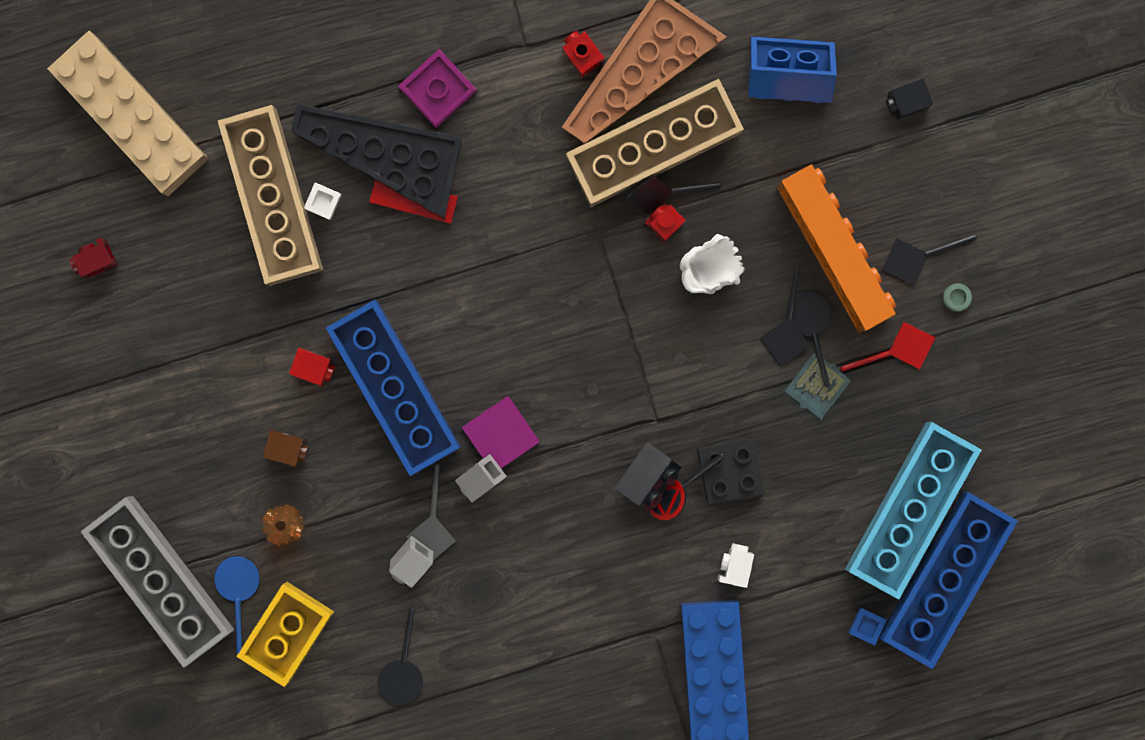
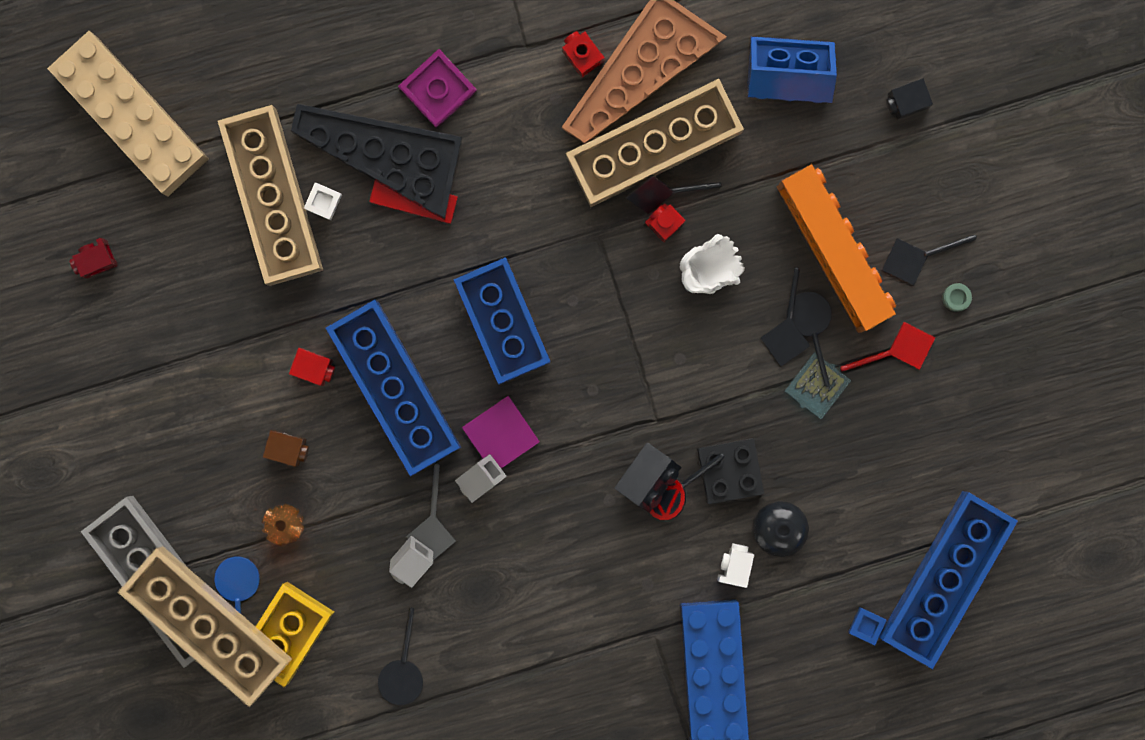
medium azure brick [845,422,981,599] -> none
none -> tan brick [118,546,292,707]
none -> blue brick [454,257,551,385]
none -> black cylinder [752,501,809,557]

